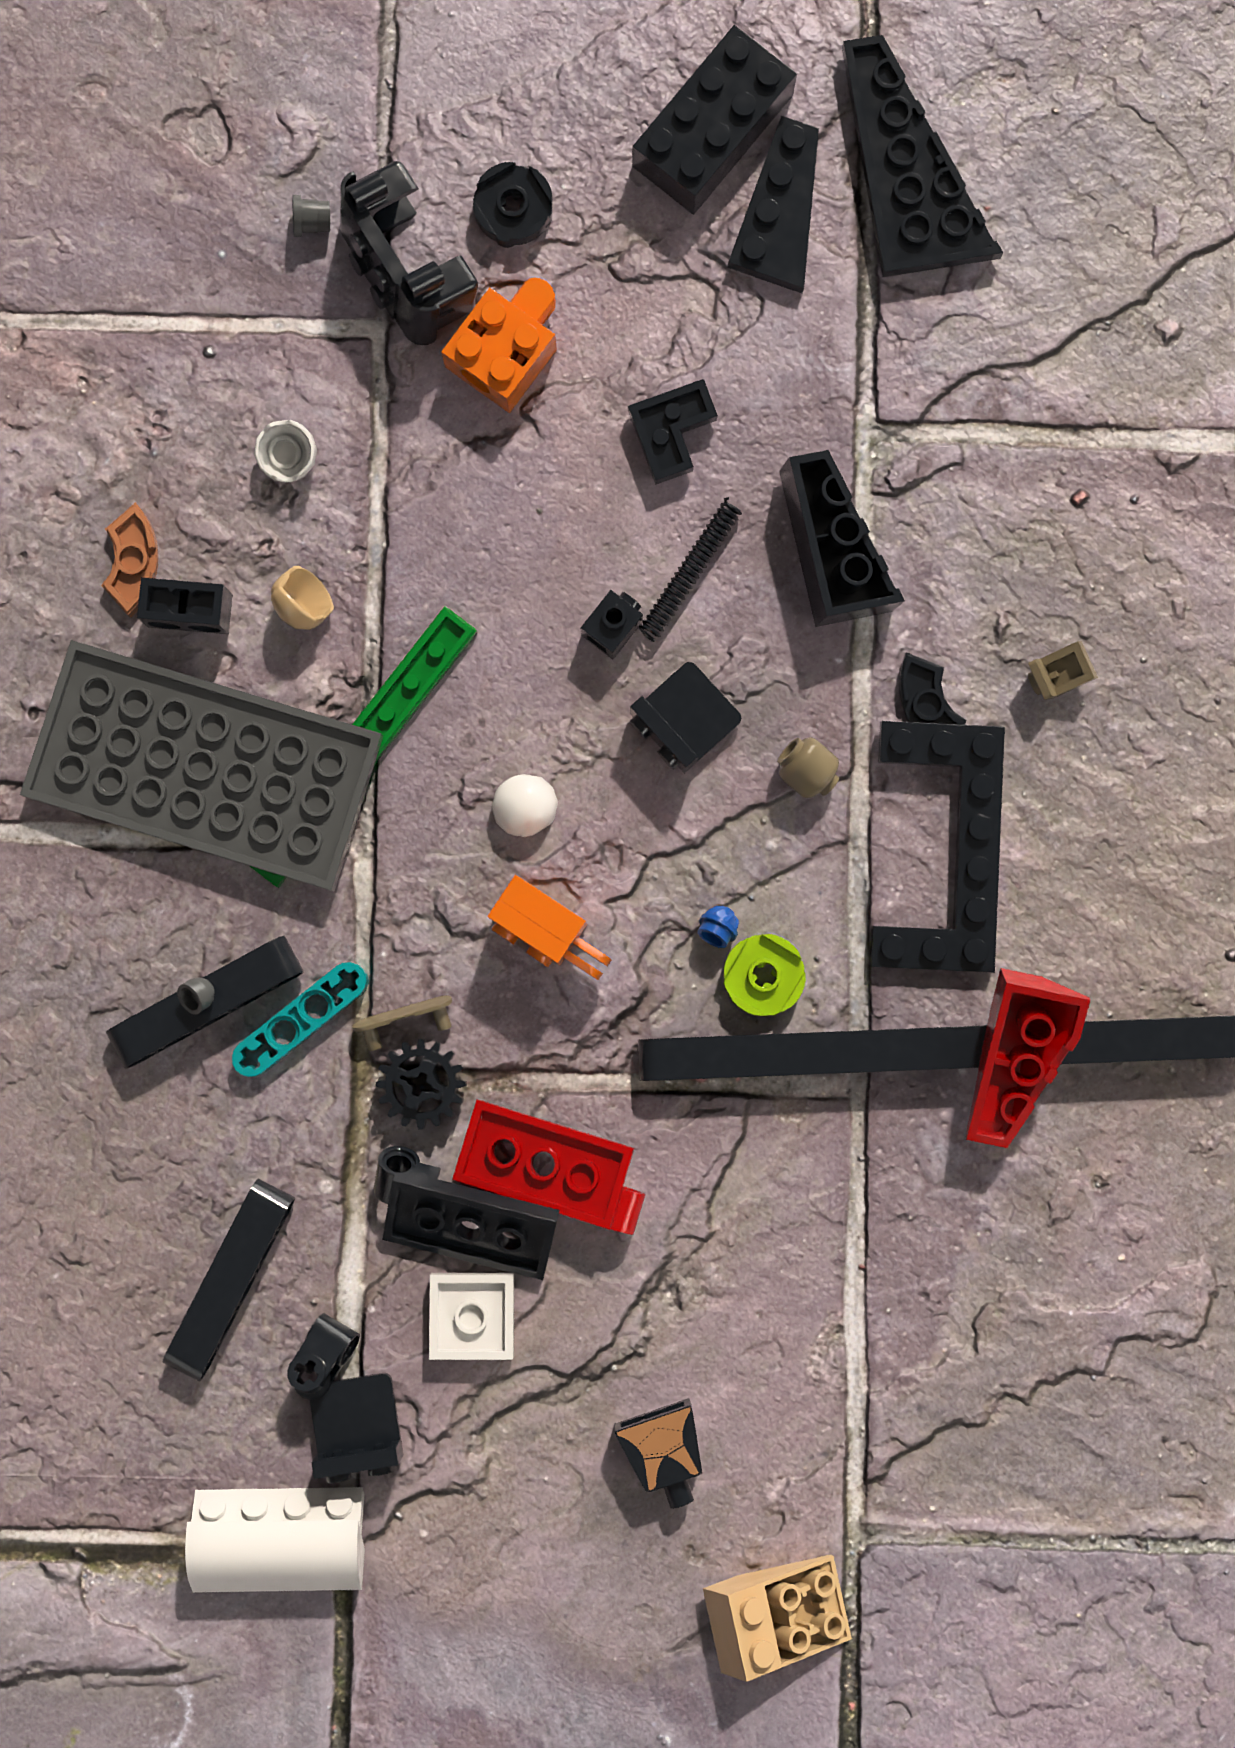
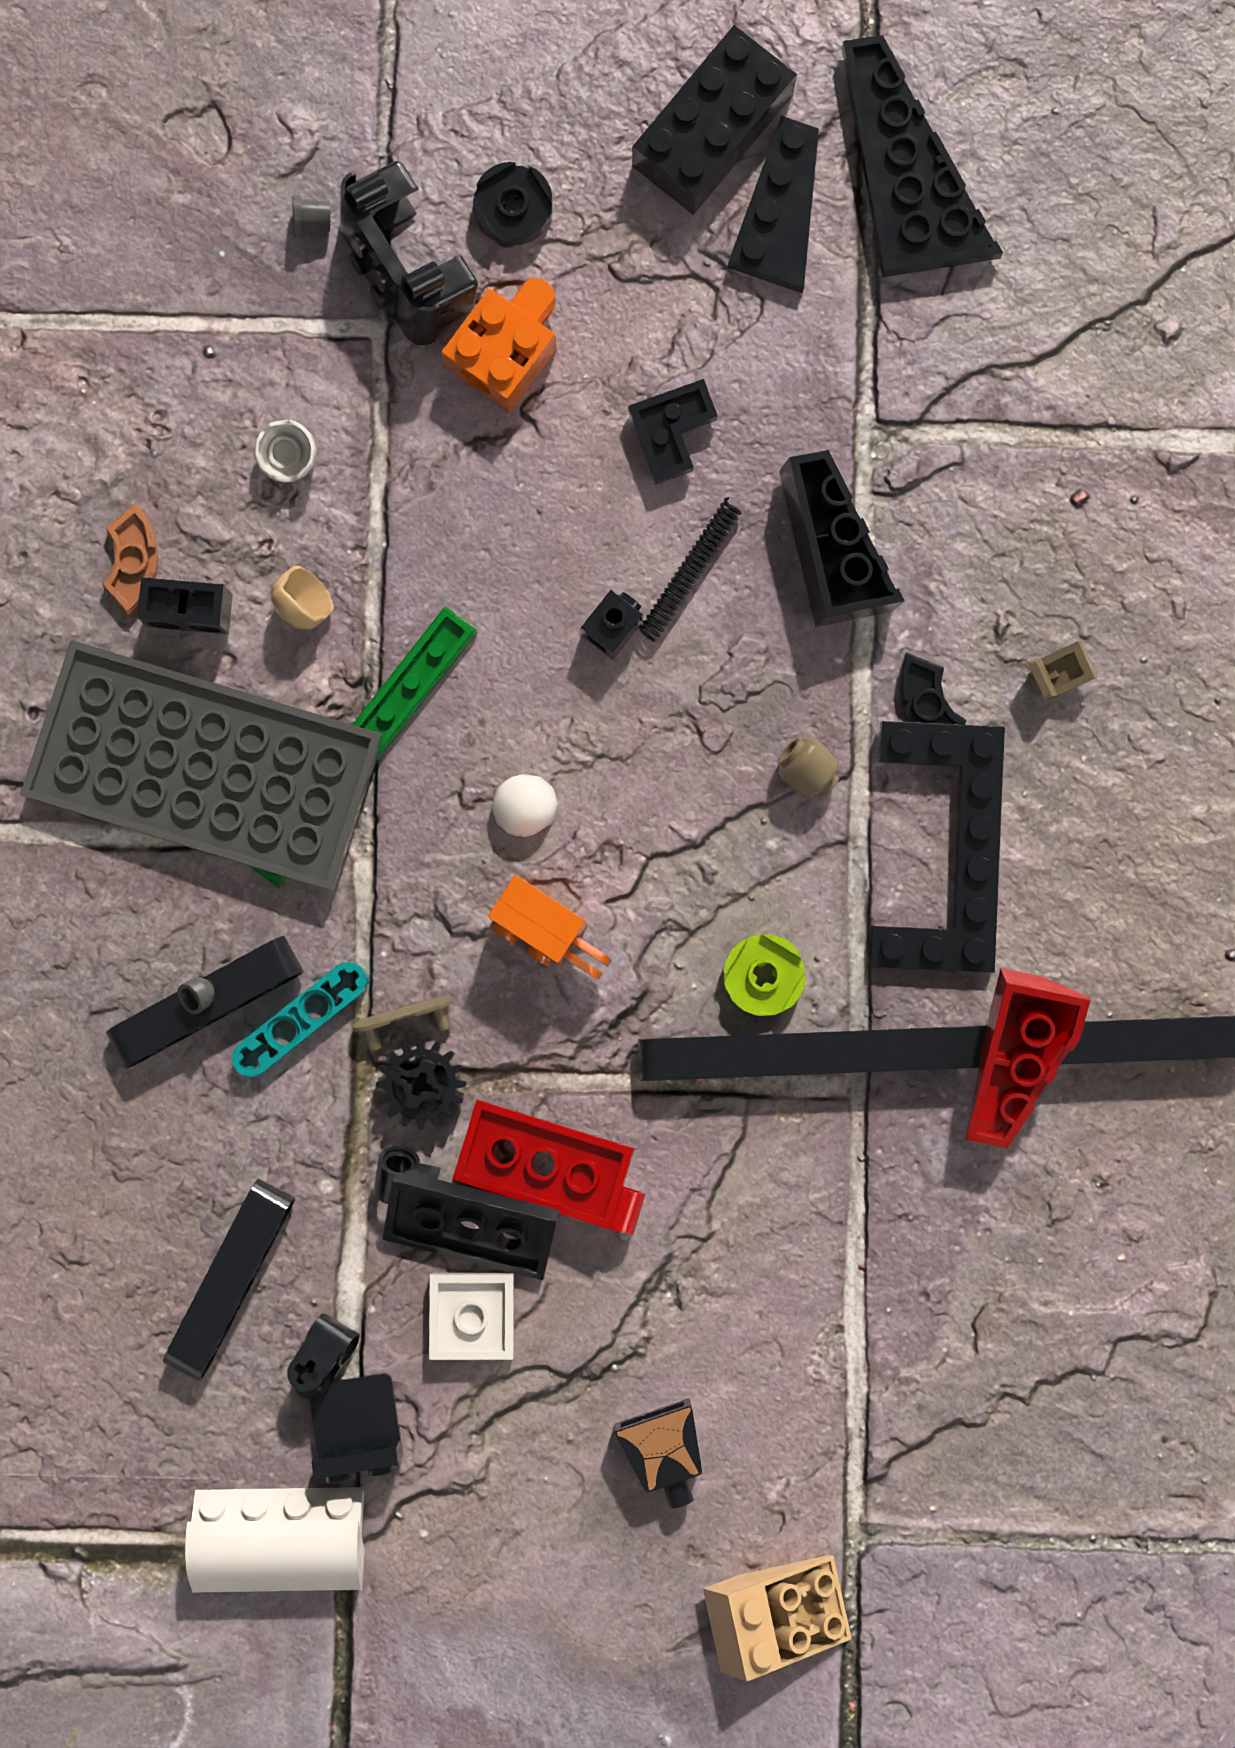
black bracket [629,662,742,774] -> none
blue plate [697,906,739,948] -> none

